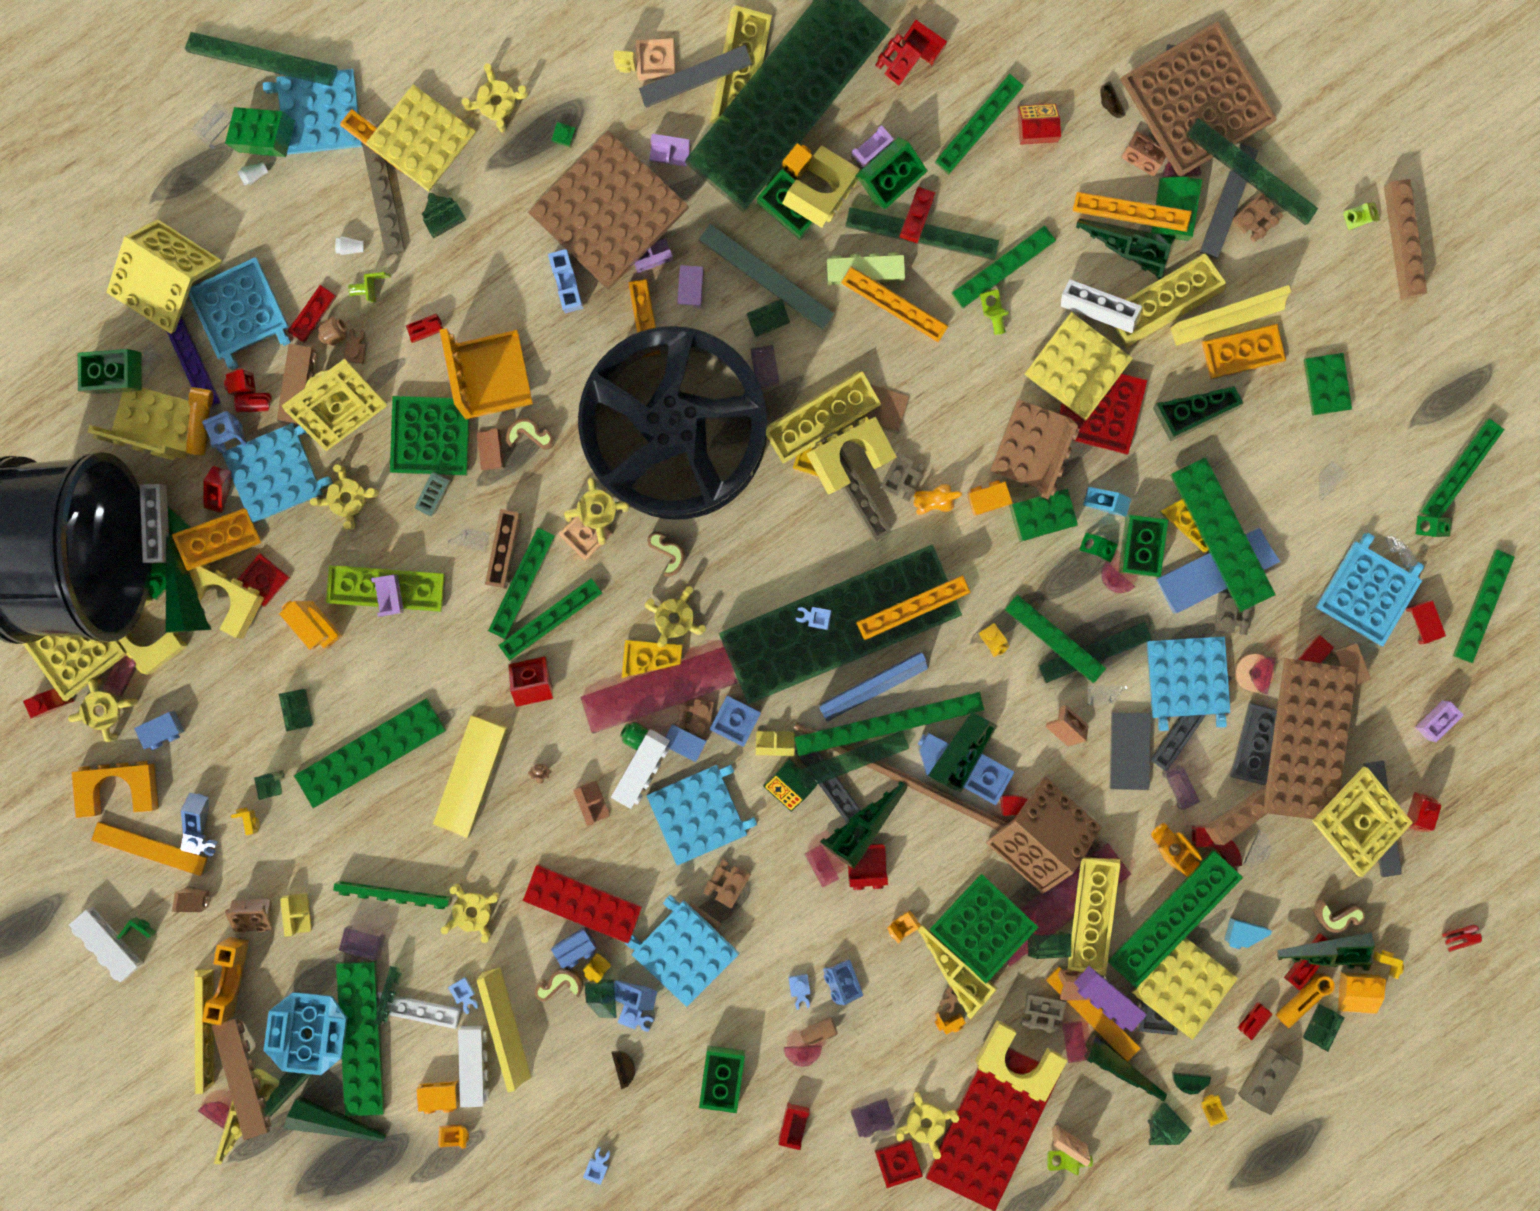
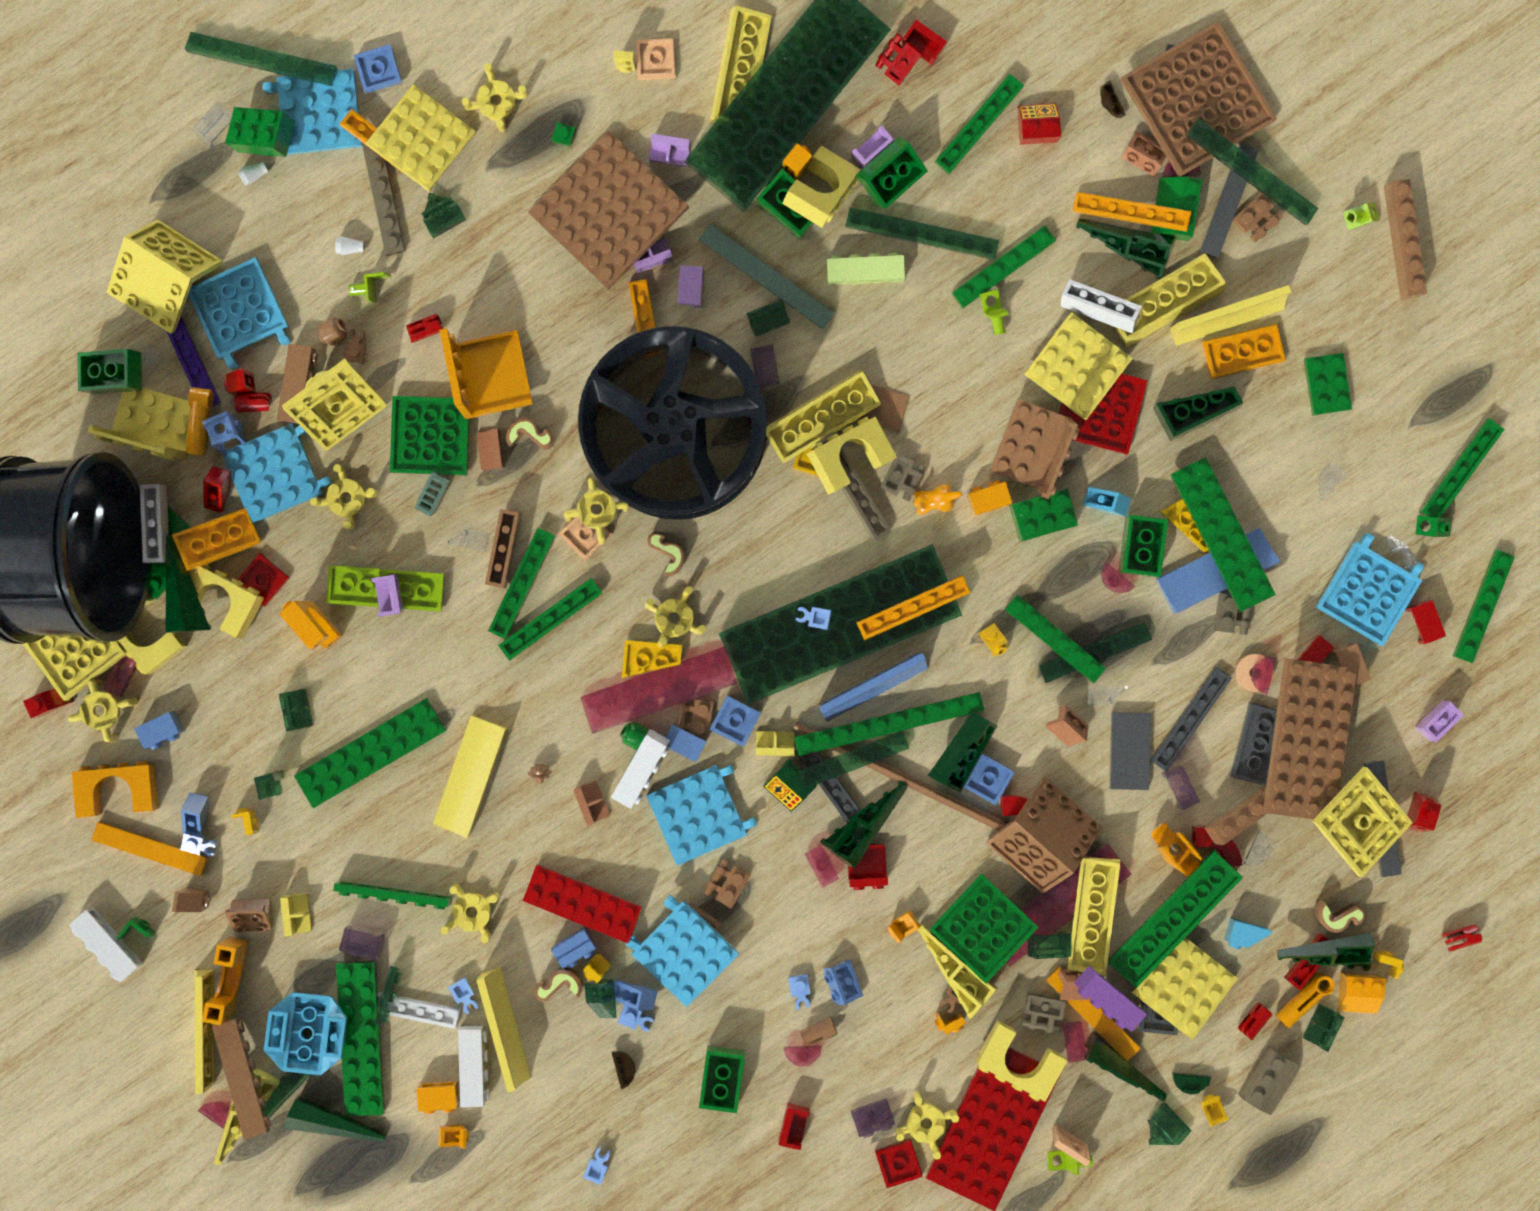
red tile [287,285,337,343] -> none
red slope [508,656,554,707] -> none
light blue arch [548,249,584,314] -> none
dark grey tile [639,45,752,108] -> none
light orange tile [841,266,949,343] -> none
red plate [900,187,936,244] -> none
medium blue slope [918,732,949,778] -> none
green bracket [1079,533,1118,562] -> none
medium azure plate [1147,636,1231,731] -> none
none -> medium blue plate [353,44,402,94]

